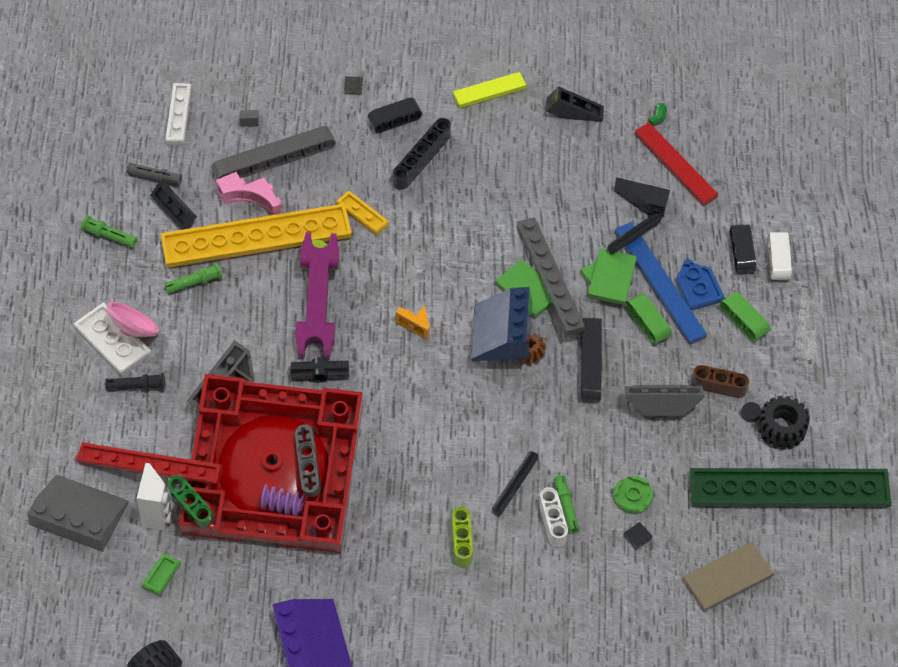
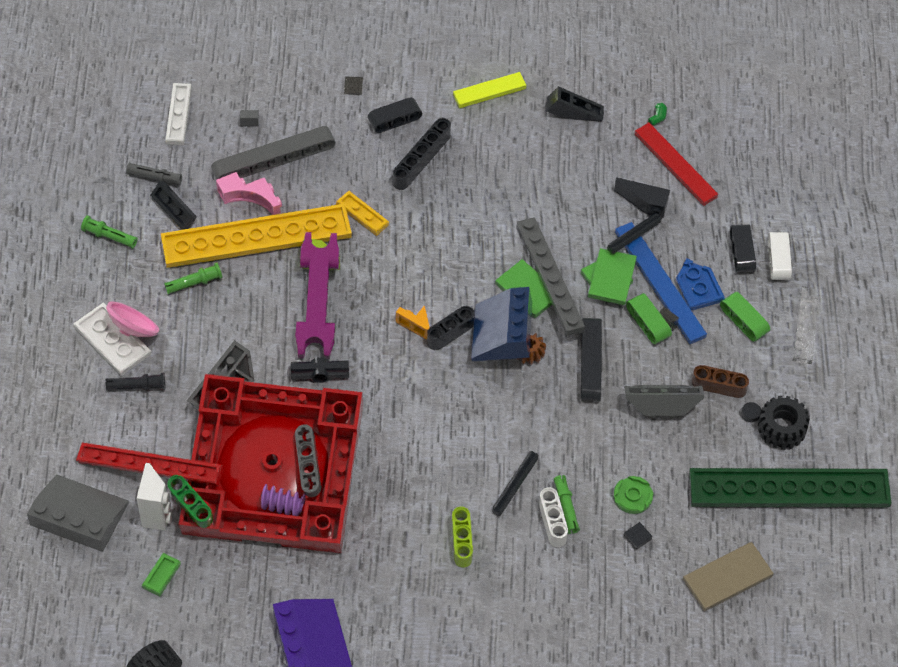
none -> black beam [427,306,474,350]
none -> clear smoke tile [660,307,679,332]

